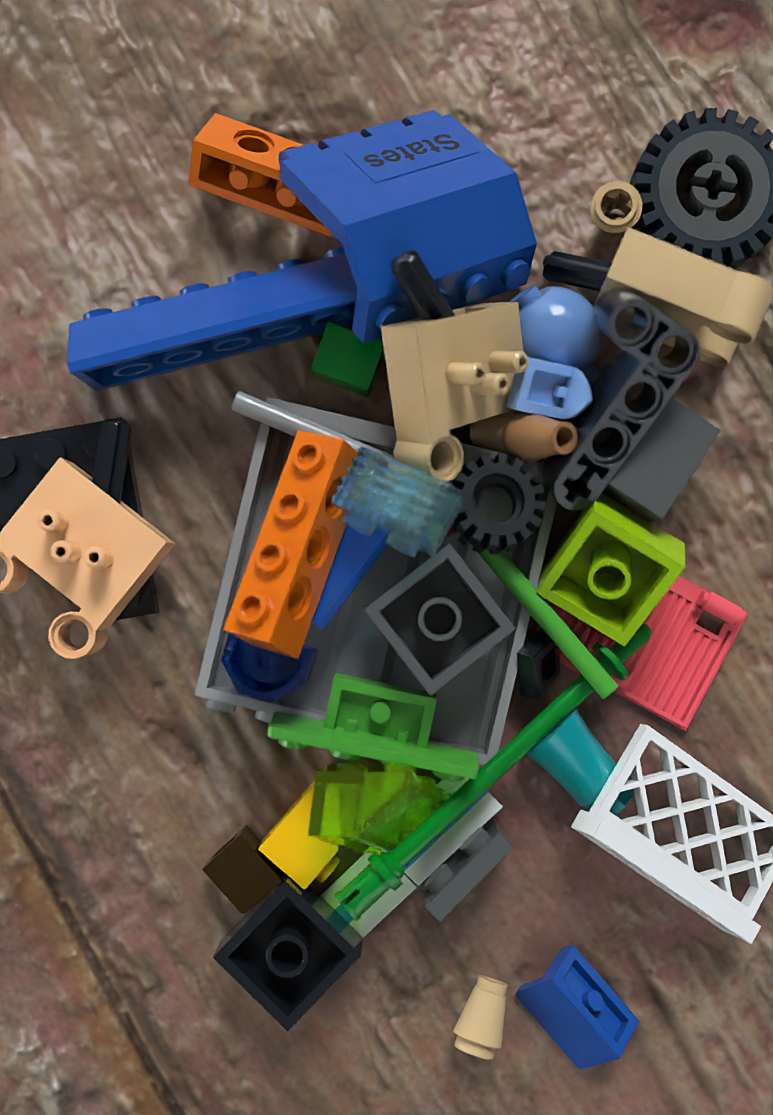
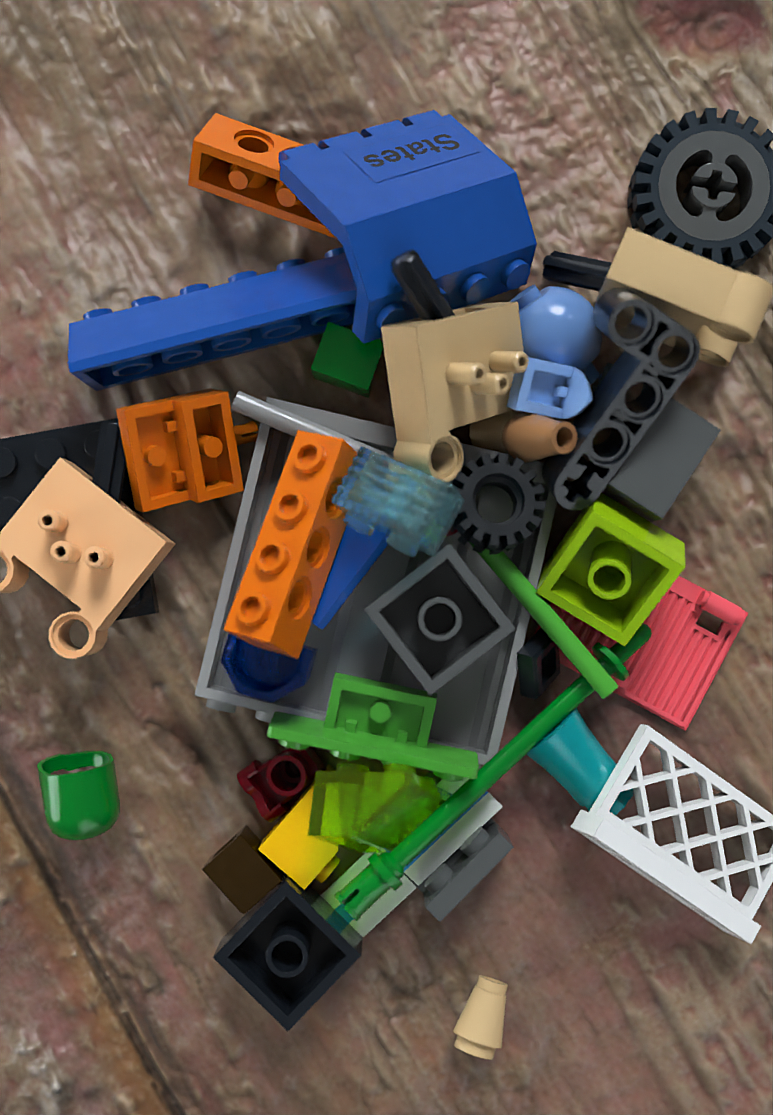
blue panel [515,945,639,1069] -> none
tan cone [590,181,642,234] -> none
none -> green helmet [37,751,120,840]
none -> orange plate [116,388,259,512]
none -> dark red plate [237,746,325,822]

